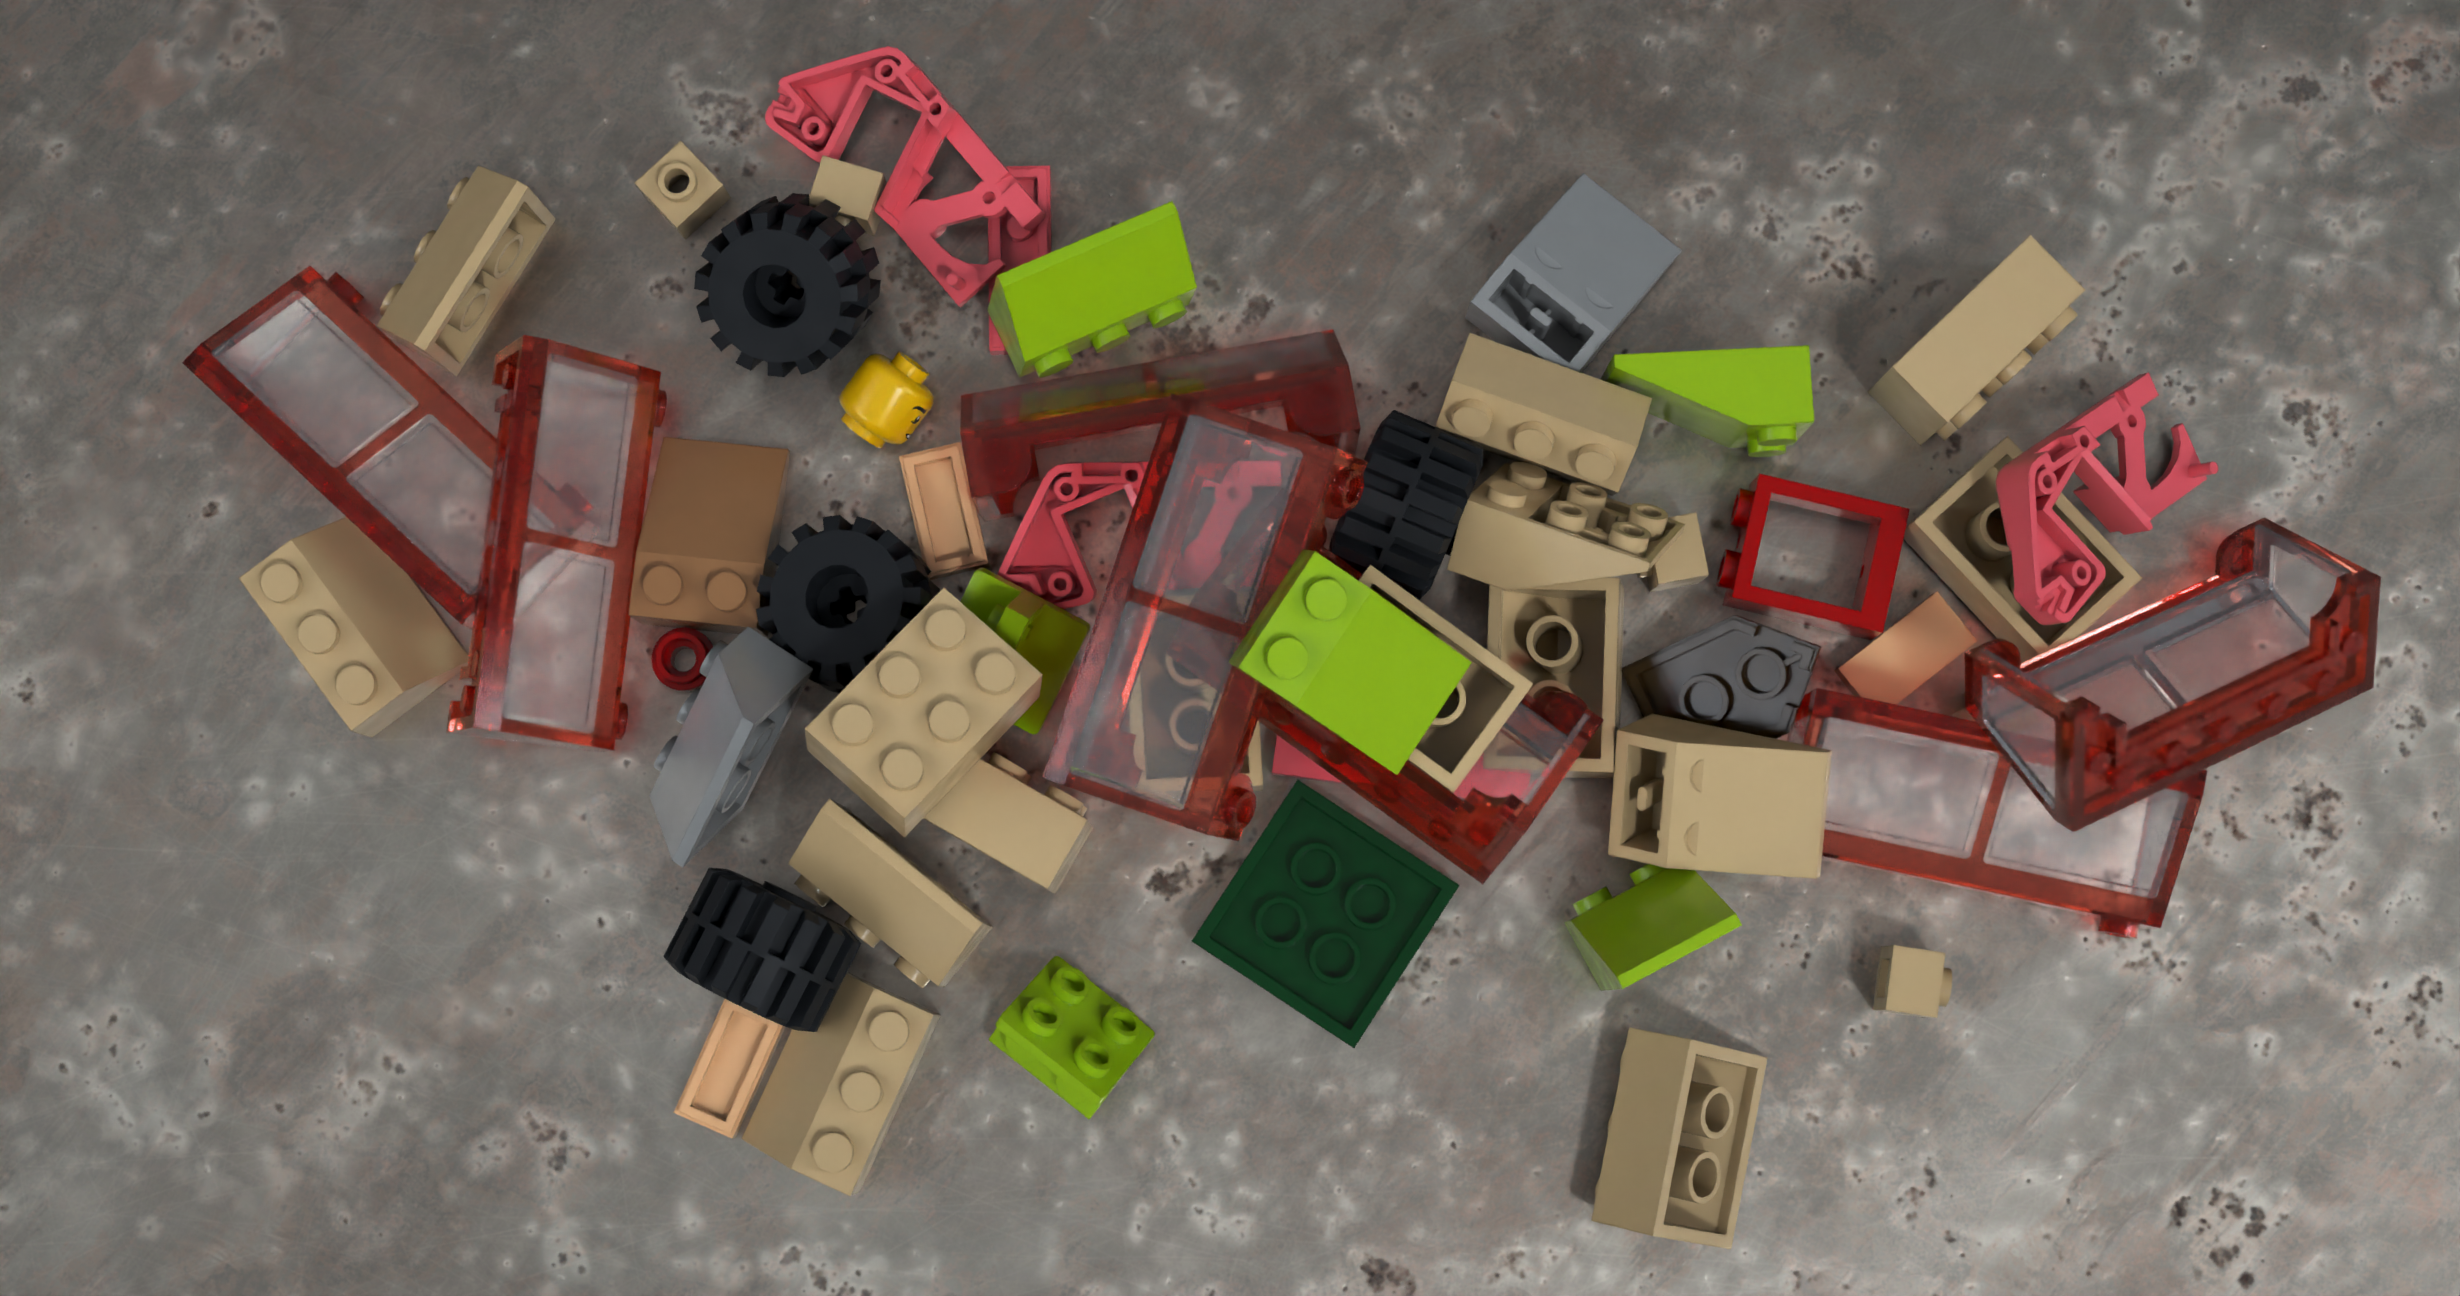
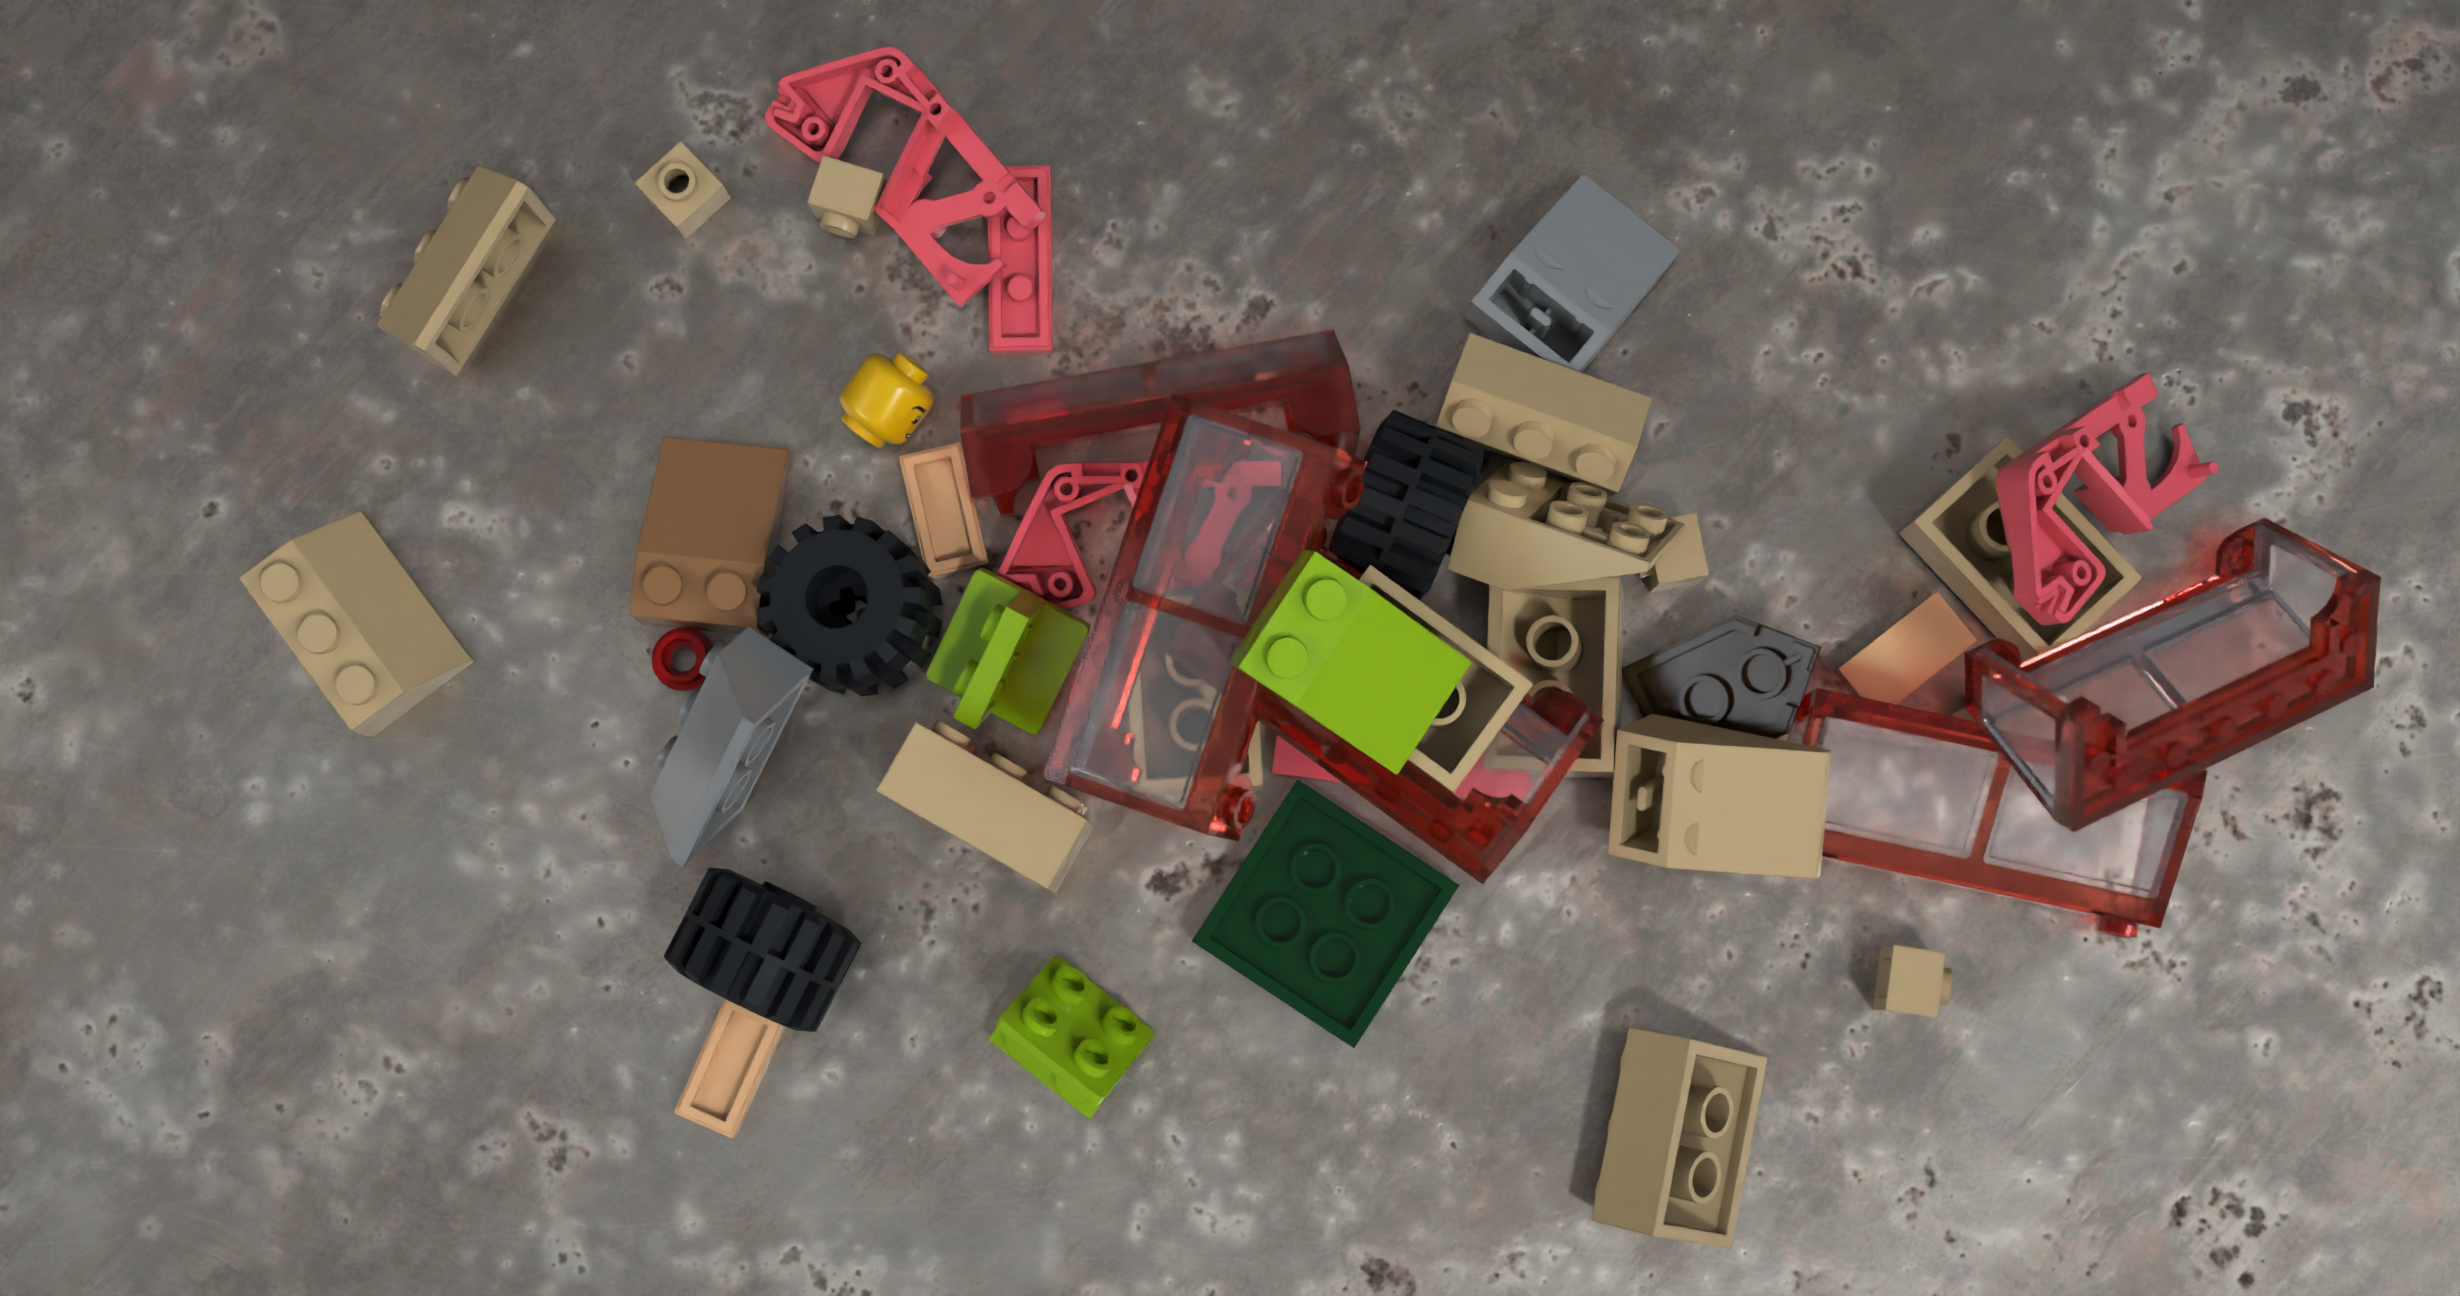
clear windscreen [182,266,597,640] -> none
windscreen [446,335,667,753] -> none
black wheel [694,193,881,377] -> none
tan slope [742,972,941,1196] -> none
tan slope [788,798,993,988] -> none
tan brick [805,588,1043,838] -> none
lime slope [987,201,1197,378] -> none
lime slope [1564,864,1742,991] -> none
lime slope [1601,345,1814,457] -> none
red window [1716,473,1910,640] -> none
tan brick [1868,235,2085,446] -> none

